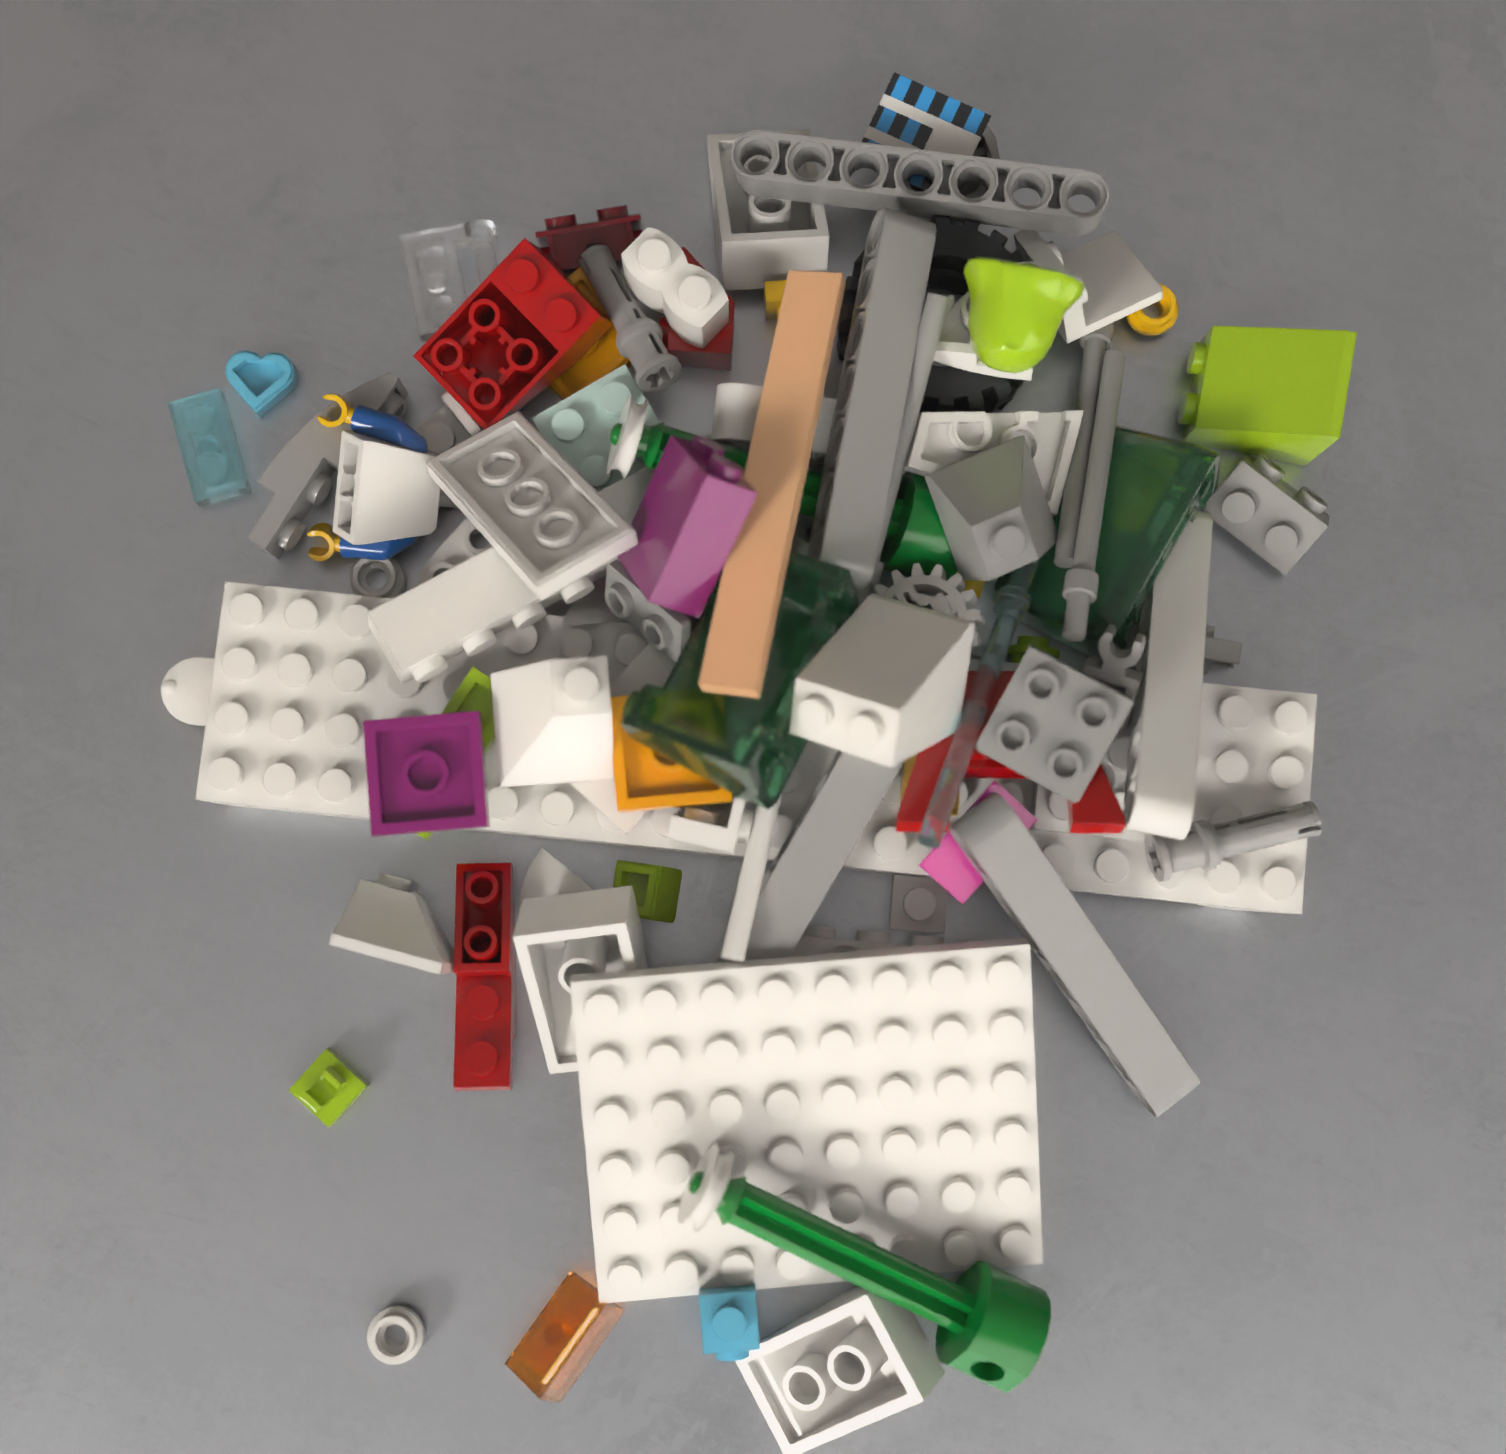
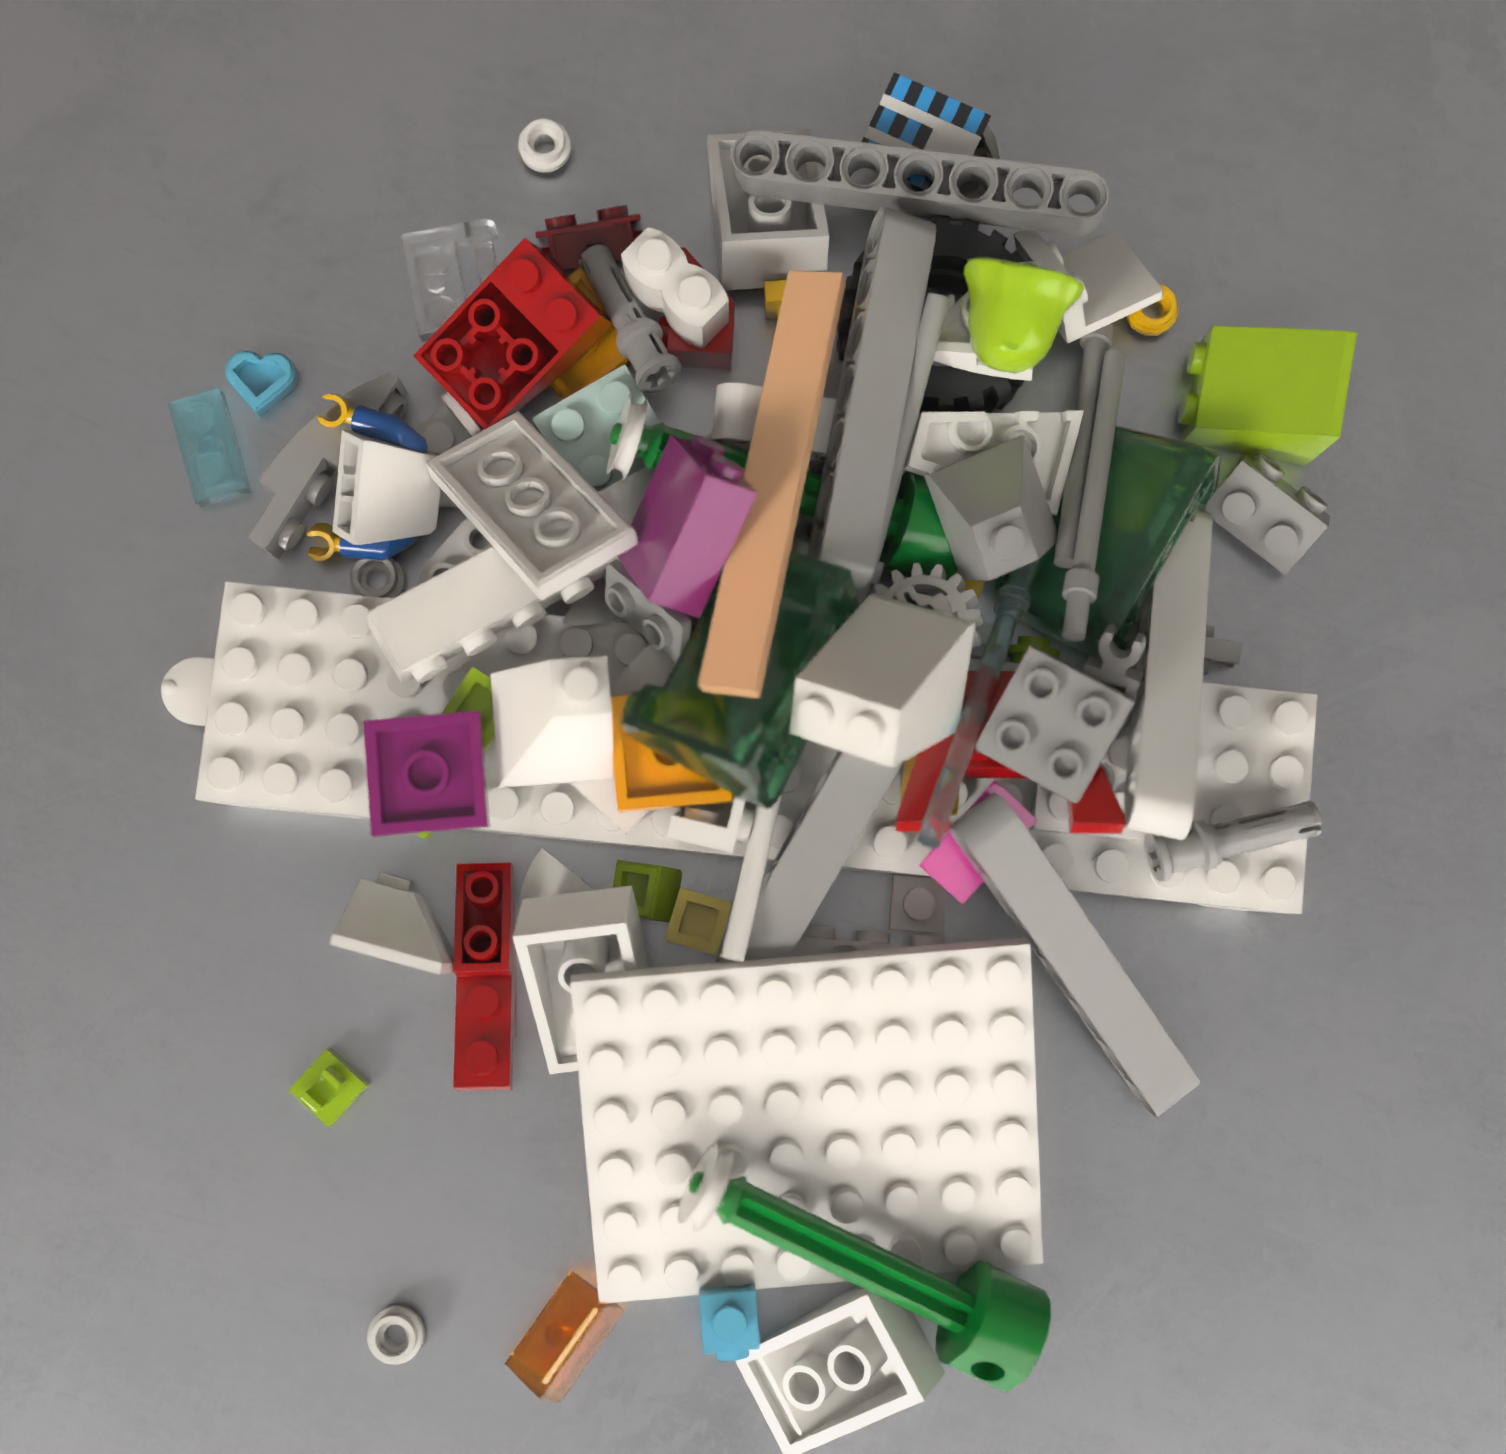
none -> white plate [518,119,571,172]
none -> light yellow plate [665,887,733,956]

